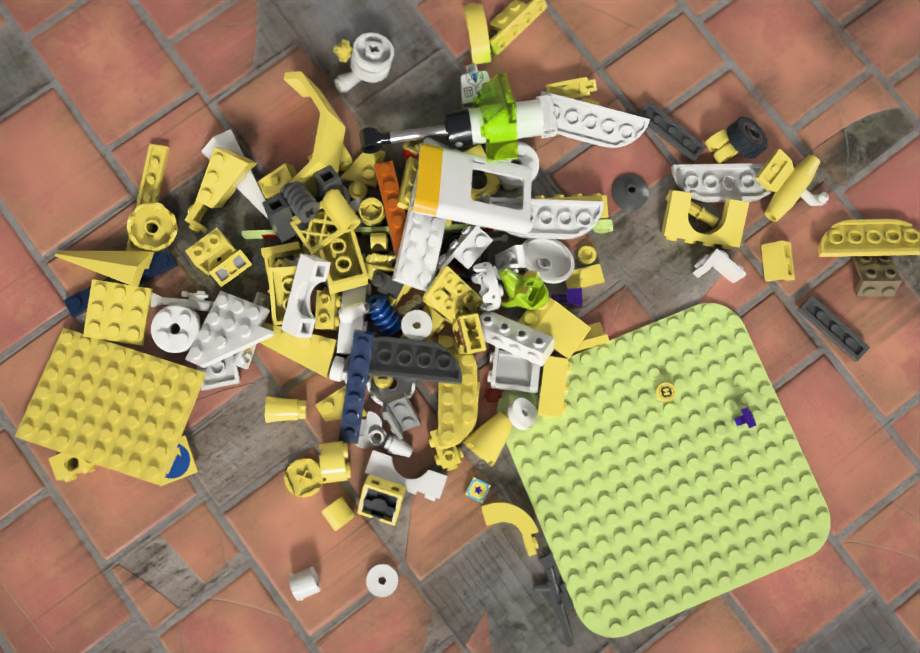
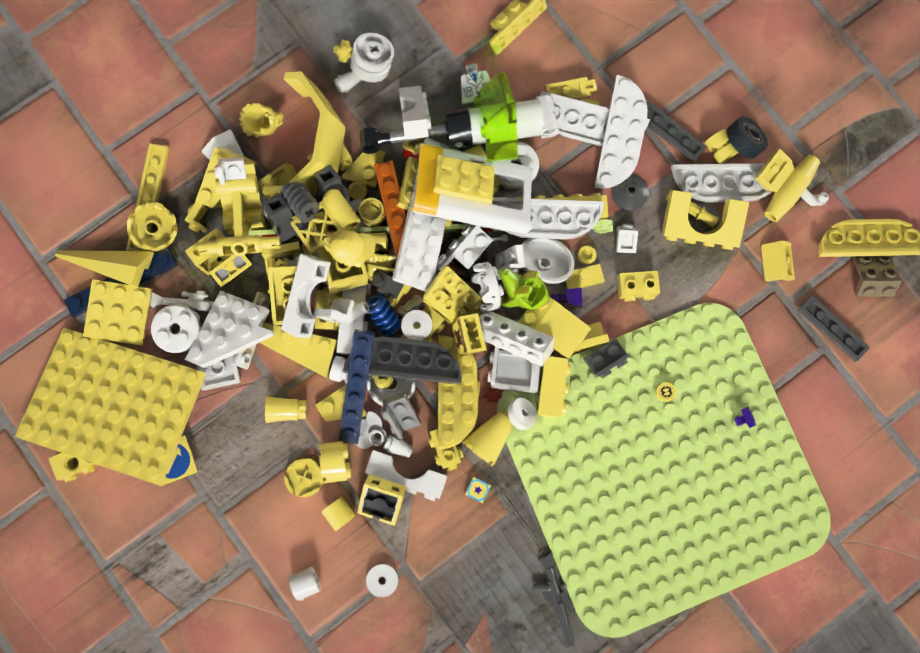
light yellow arch [462,3,491,64] -> none
light yellow arch [481,502,538,556] -> none
white bracket [692,249,746,283] -> none
none -> light yellow plate [198,163,281,256]
none -> white bracket [215,157,247,185]
none -> light yellow hair [239,103,284,137]
none -> white panel [313,299,354,324]
none -> light yellow hair [324,230,376,268]
none -> white arch [399,86,431,140]
none -> light yellow plate [433,155,495,204]
none -> dark grey bracket [583,338,630,379]
none -> white plate [594,75,647,189]
none -> white bracket [616,224,638,253]
none -> light yellow brick [616,271,660,302]

